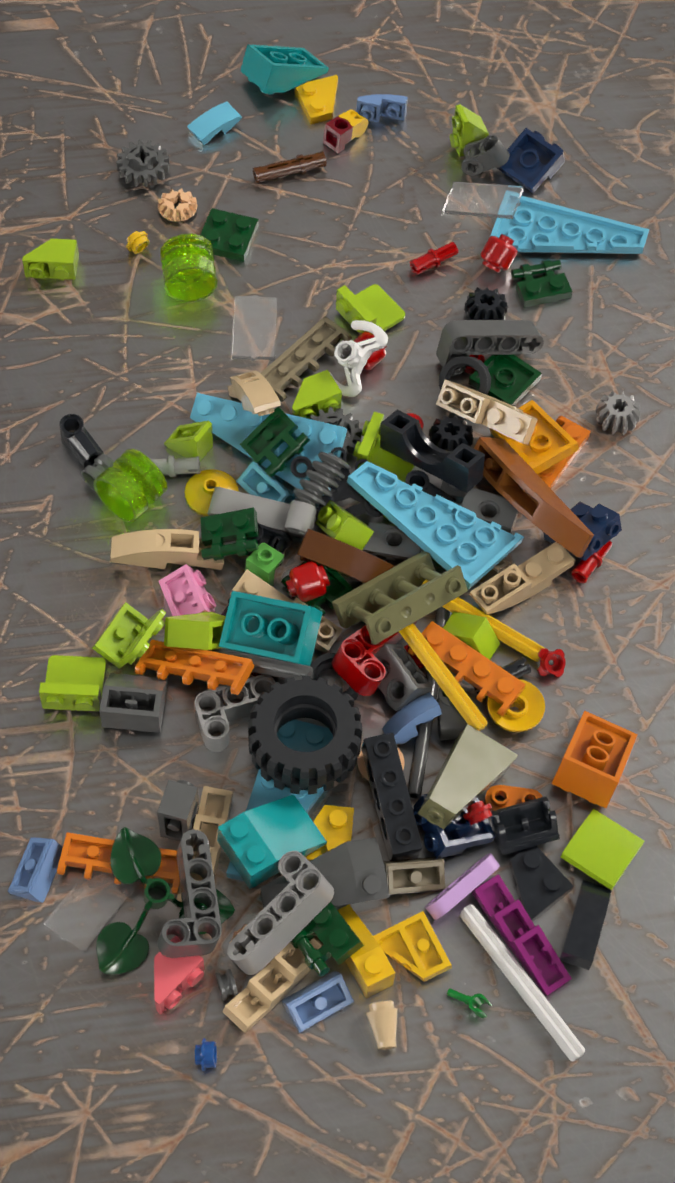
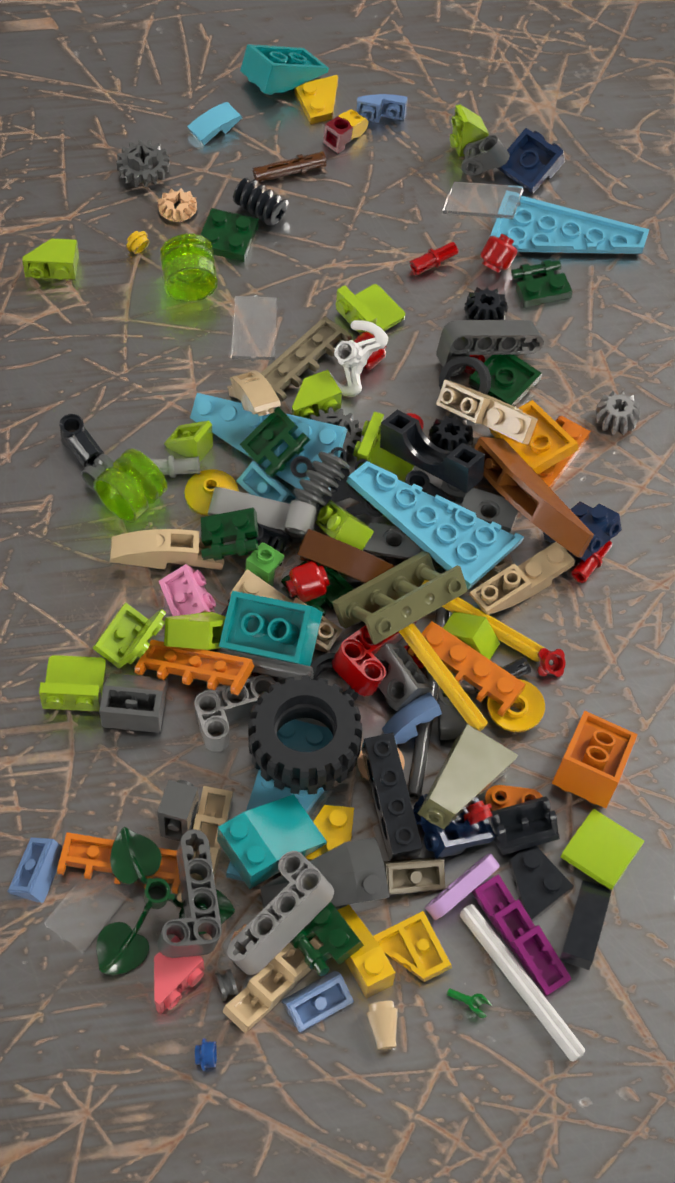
none -> black piece [233,178,289,226]

